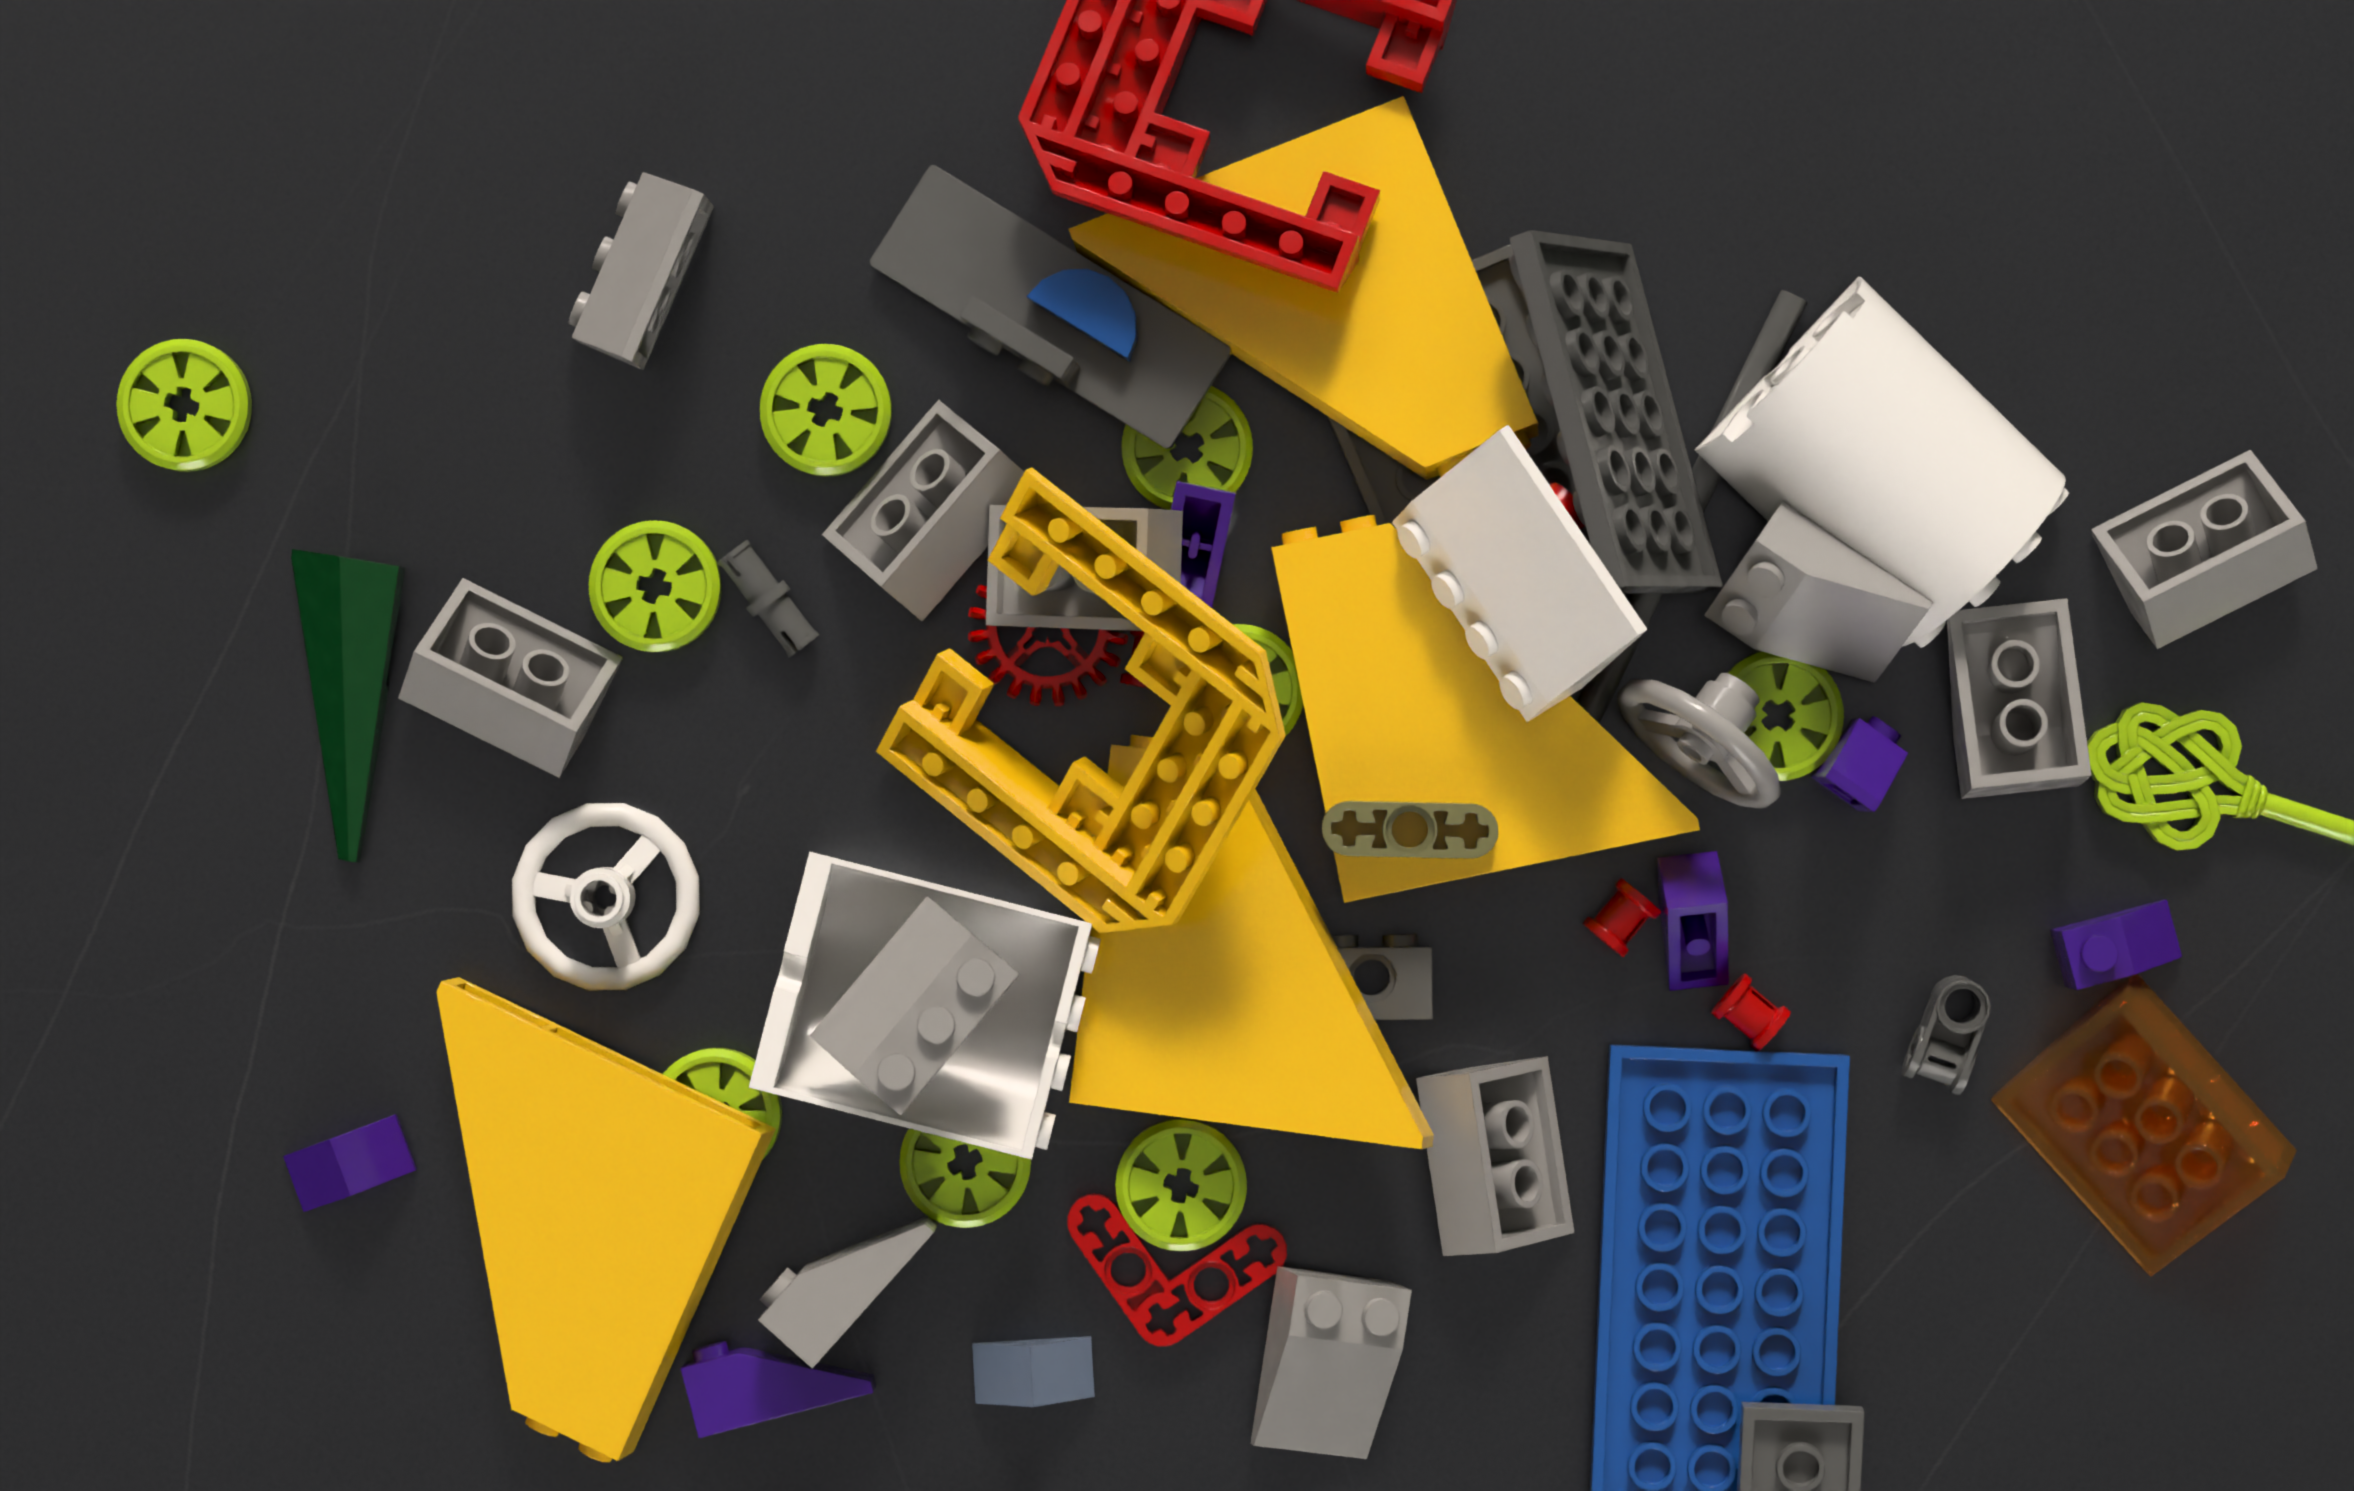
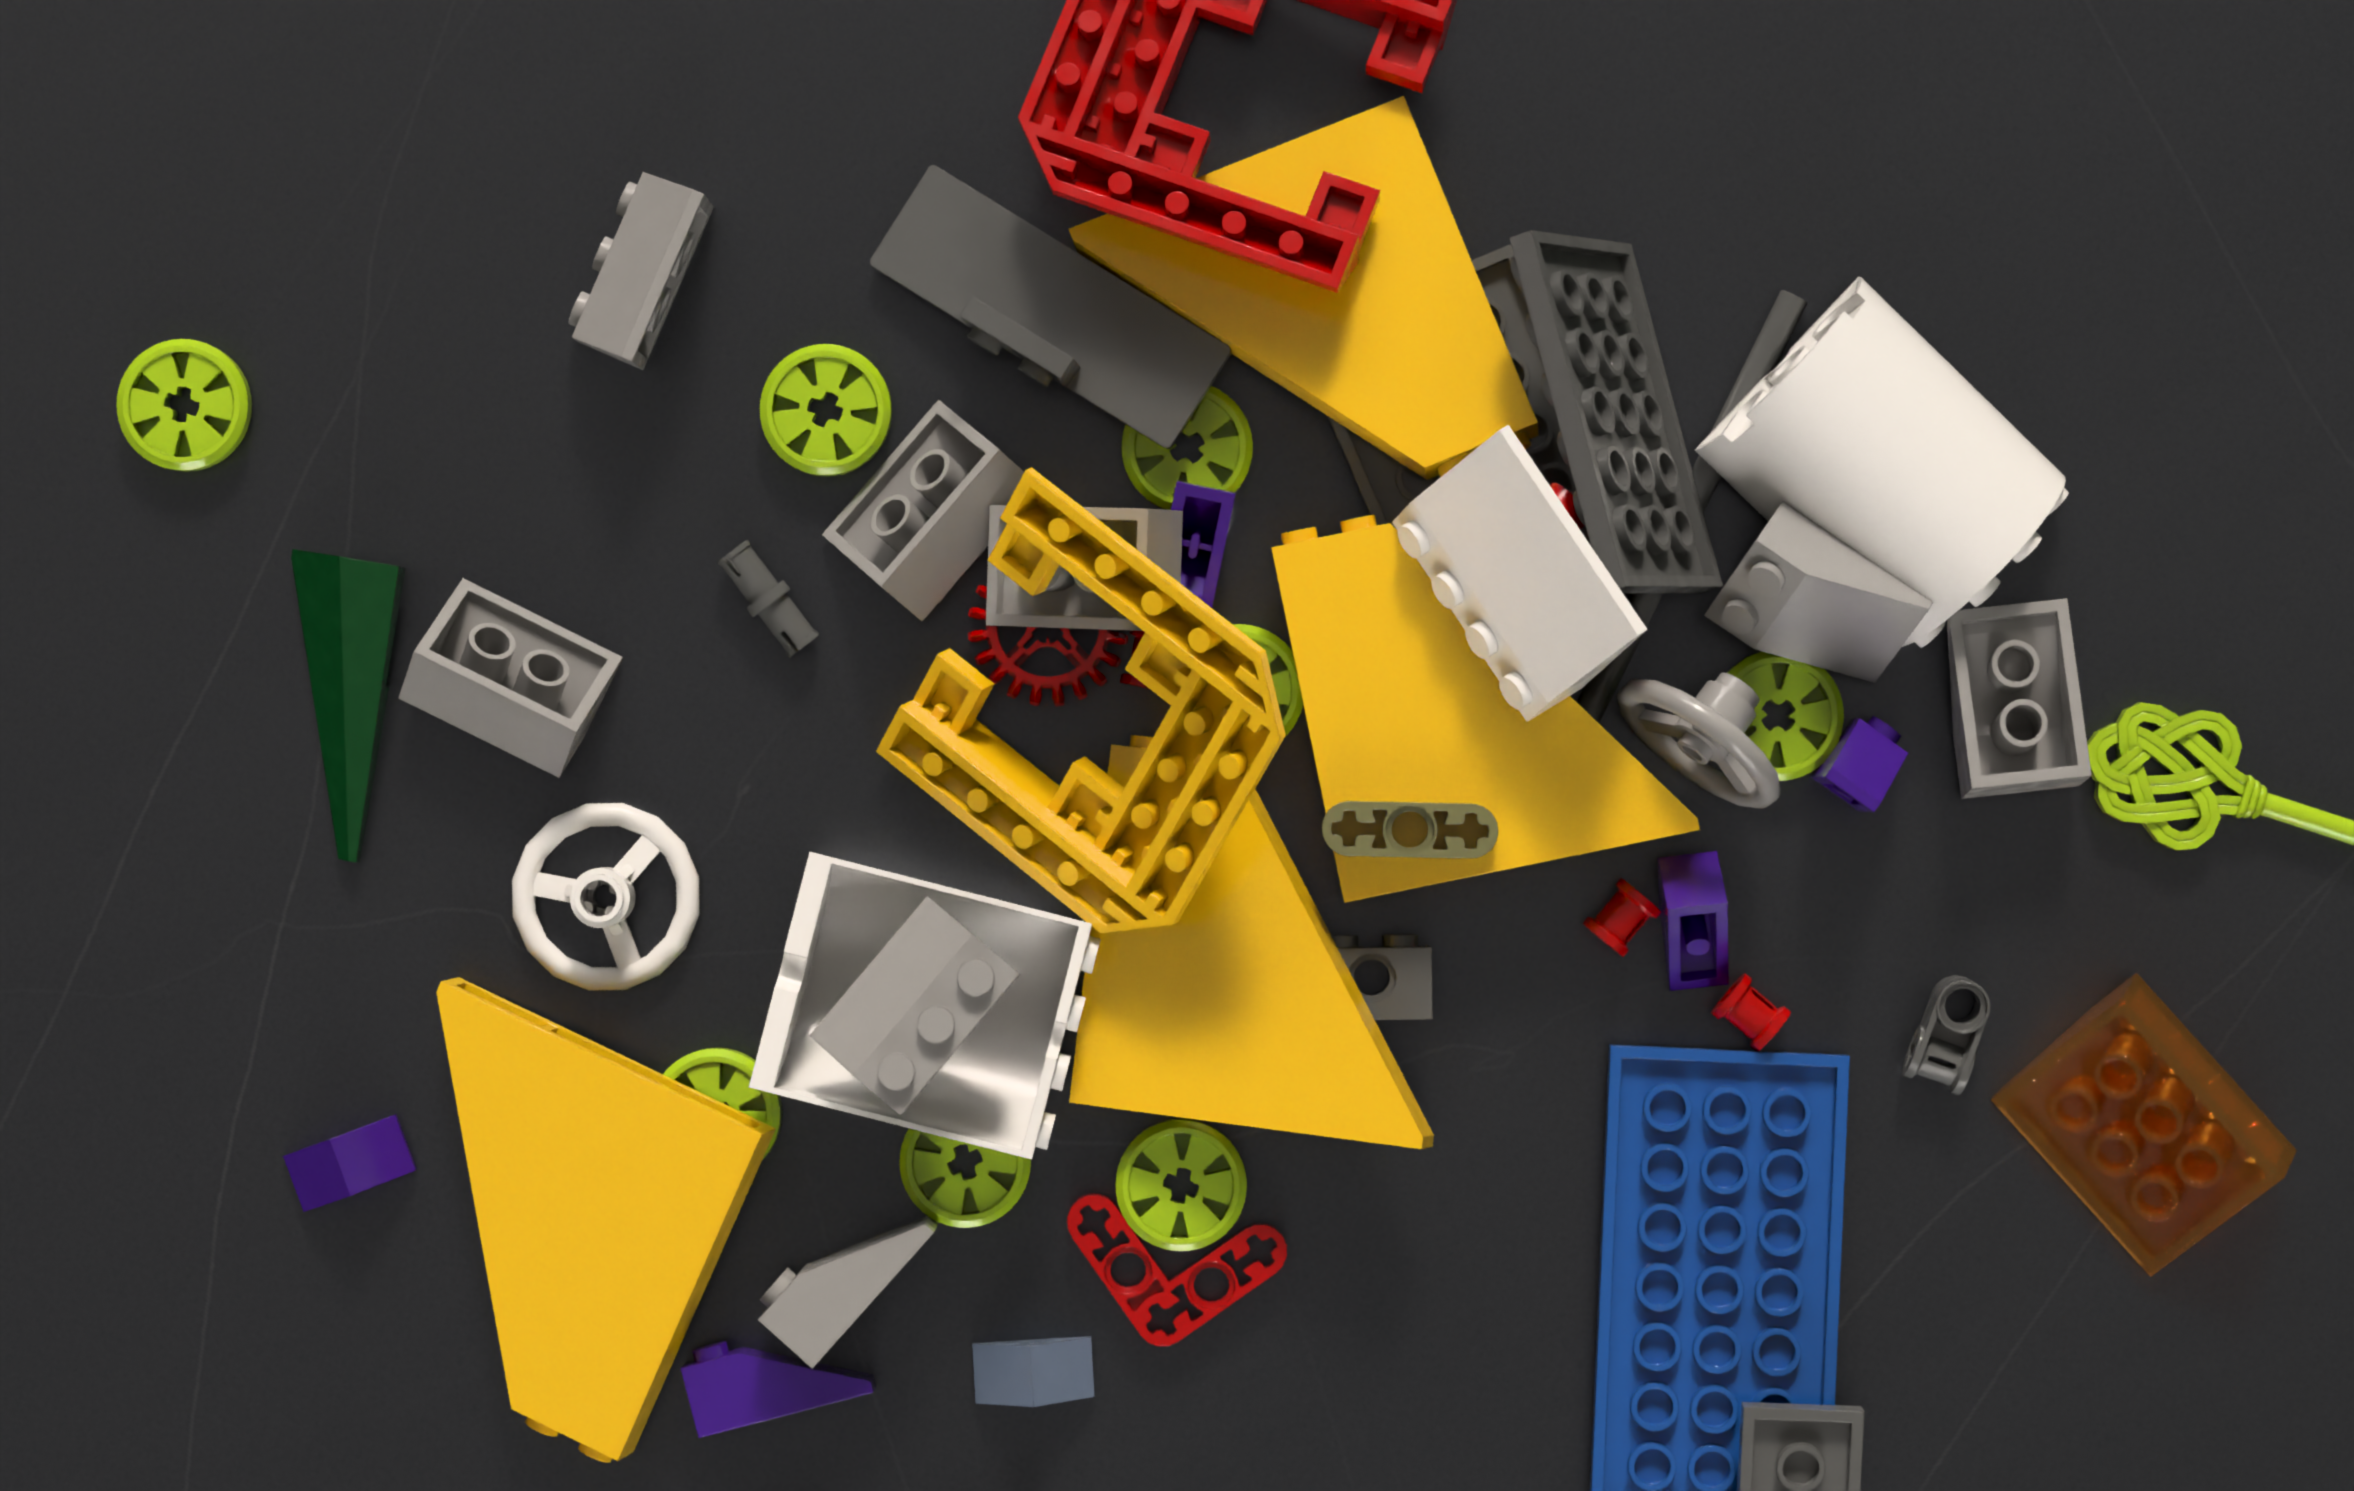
lime wheel [588,520,722,652] -> none
blue tile [1026,269,1138,362] -> none
light grey slope [1250,1266,1412,1459] -> none
light grey slope [1416,1056,1574,1256] -> none
dark purple slope [2050,899,2182,990] -> none
light grey slope [2091,450,2318,649] -> none

